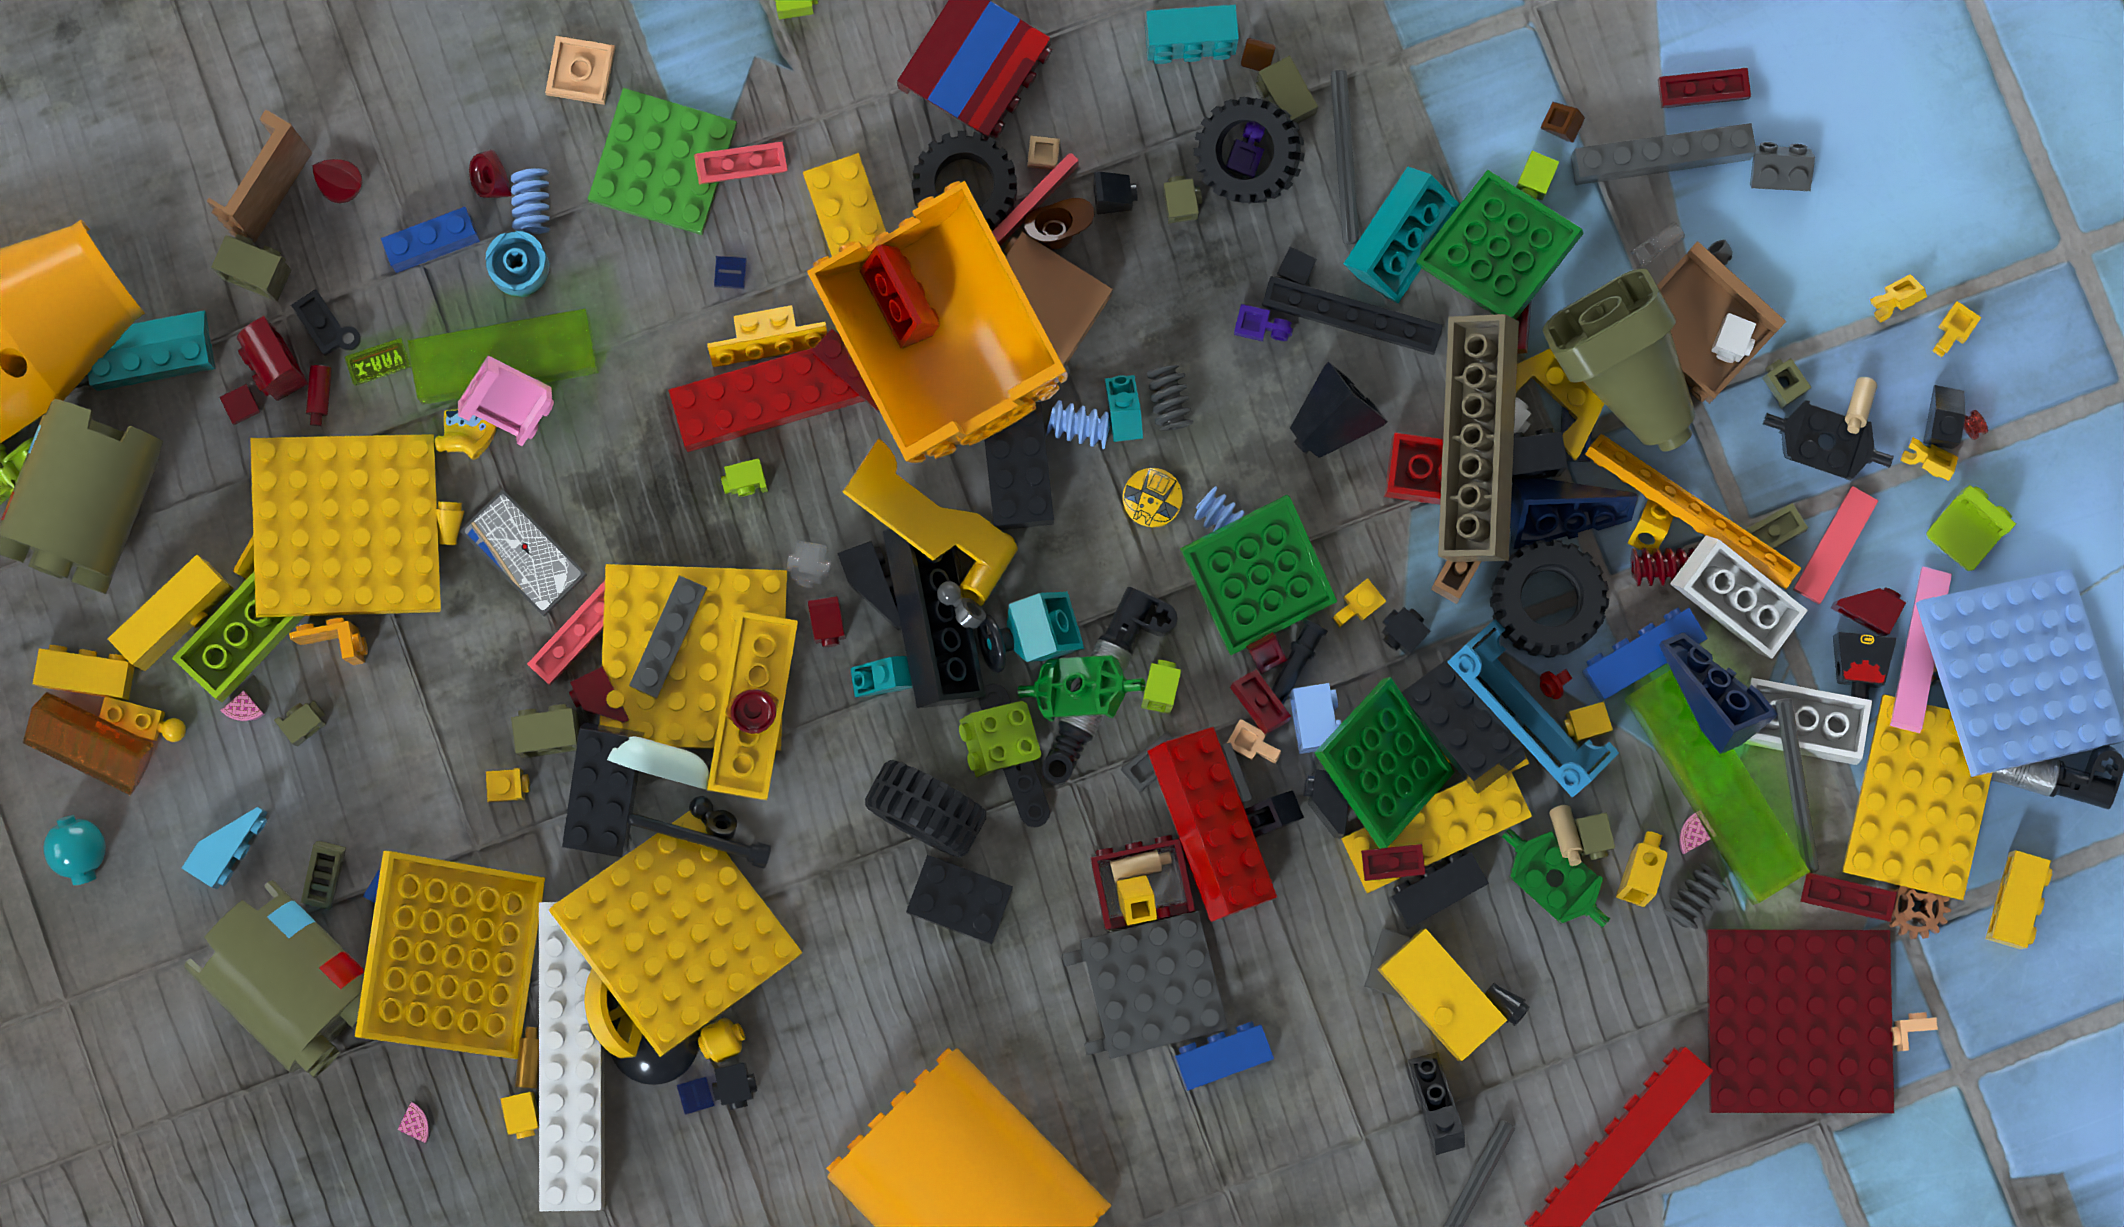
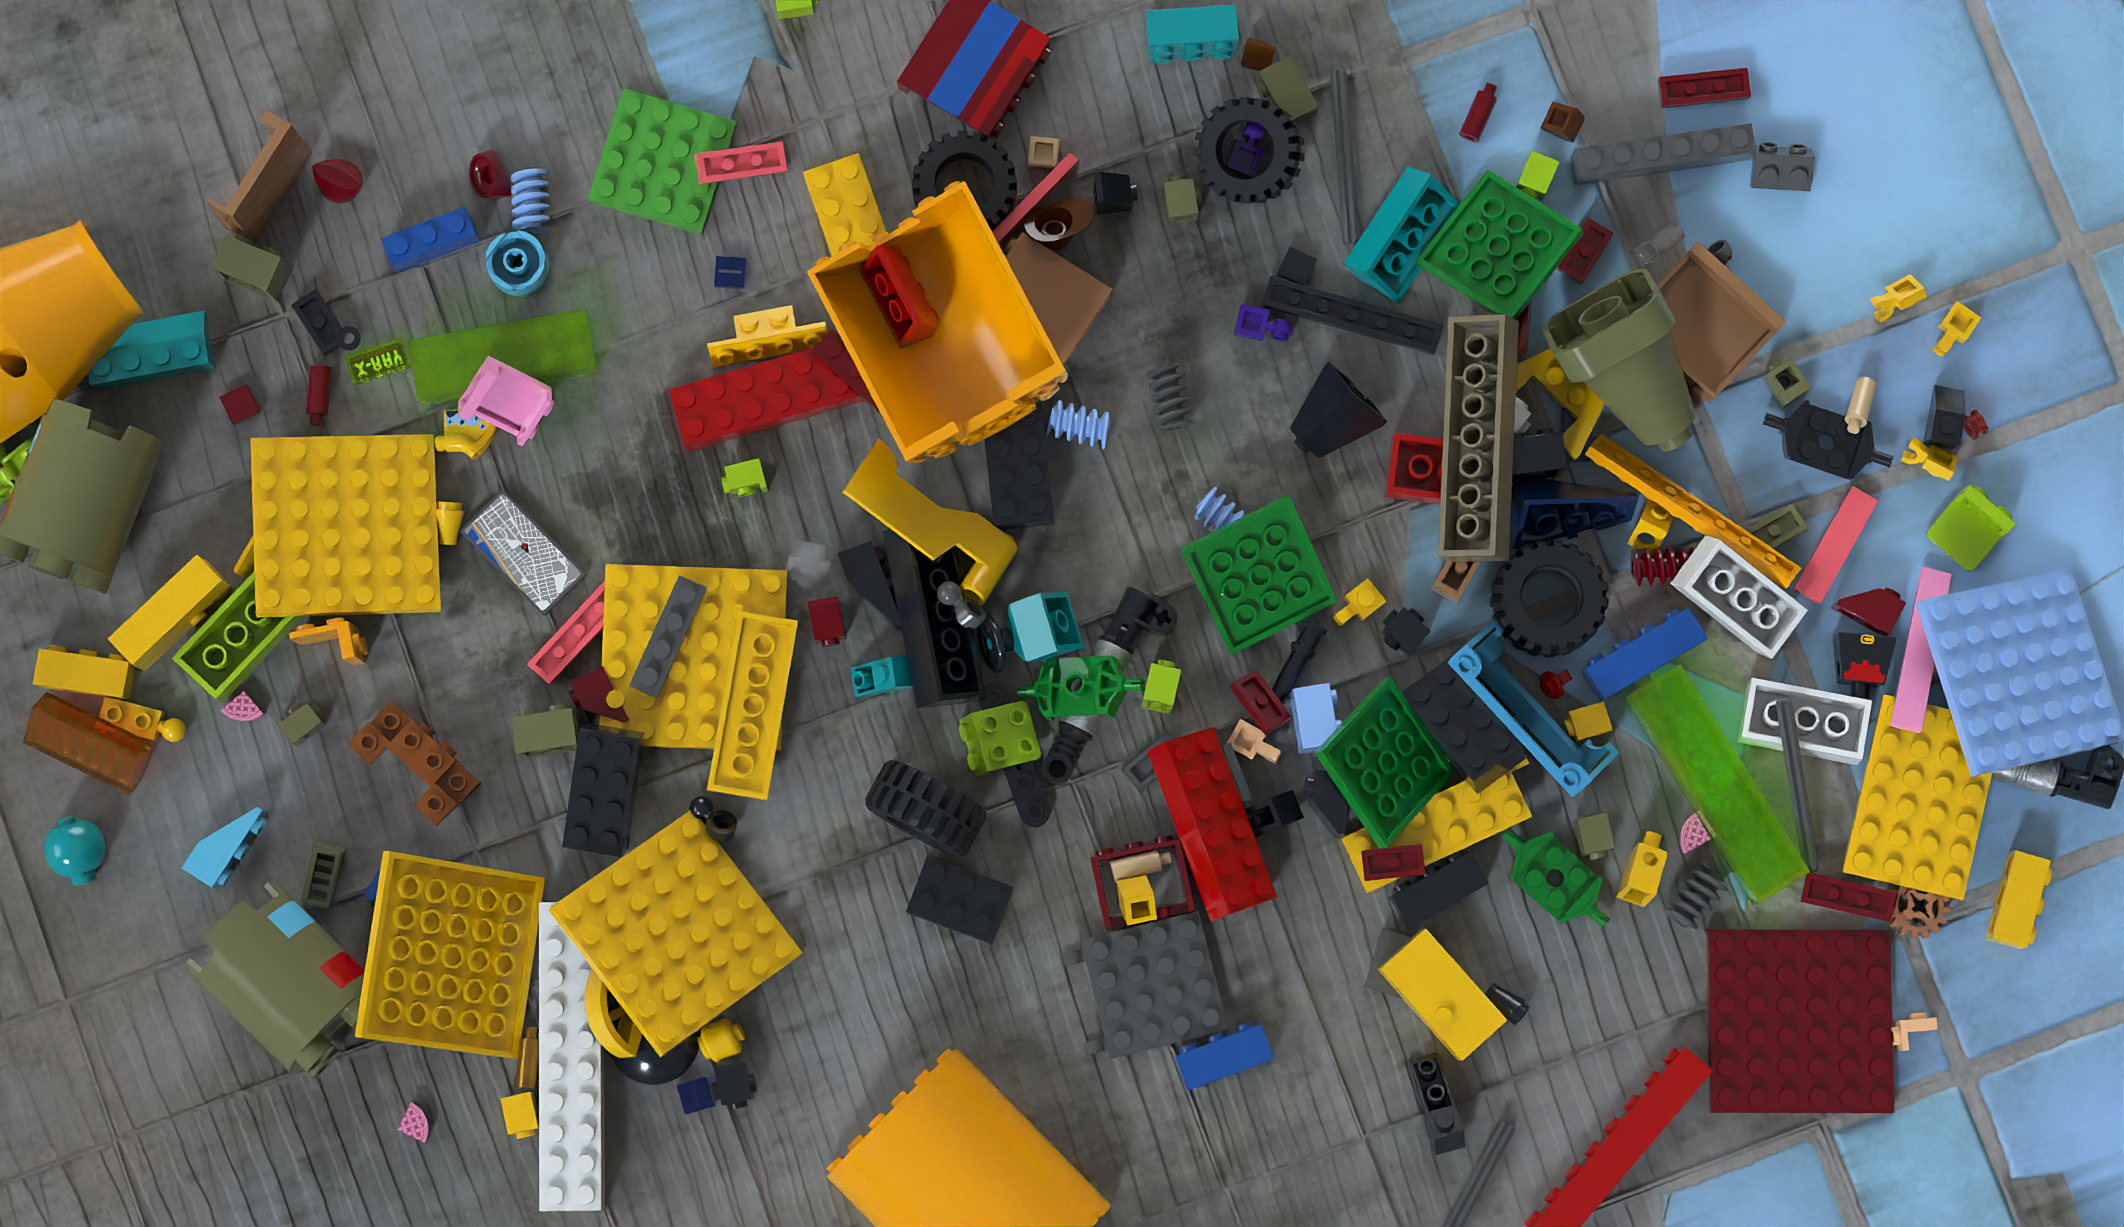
dark red brick [237,316,308,401] -> none
yellow bracket [486,768,530,803] -> none
light nougat tile [545,36,615,105] -> none
light aqua brick [607,736,710,790] -> none
black piece [628,814,771,869] -> none
dark red piece [725,689,779,734] -> none
teal slope [1105,375,1143,442] -> none
yellow dish [1123,468,1183,527] -> none
dark red tile [1246,632,1287,674] -> none
tan cylinder [1549,805,1583,866] -> none
dark blue wedge [1659,633,1778,754] -> none
white brick [1711,313,1756,363] -> none
none -> dark orange bracket [348,701,482,826]
none -> dark red cylinder [1459,83,1497,143]
none -> dark red plate [1556,218,1614,285]

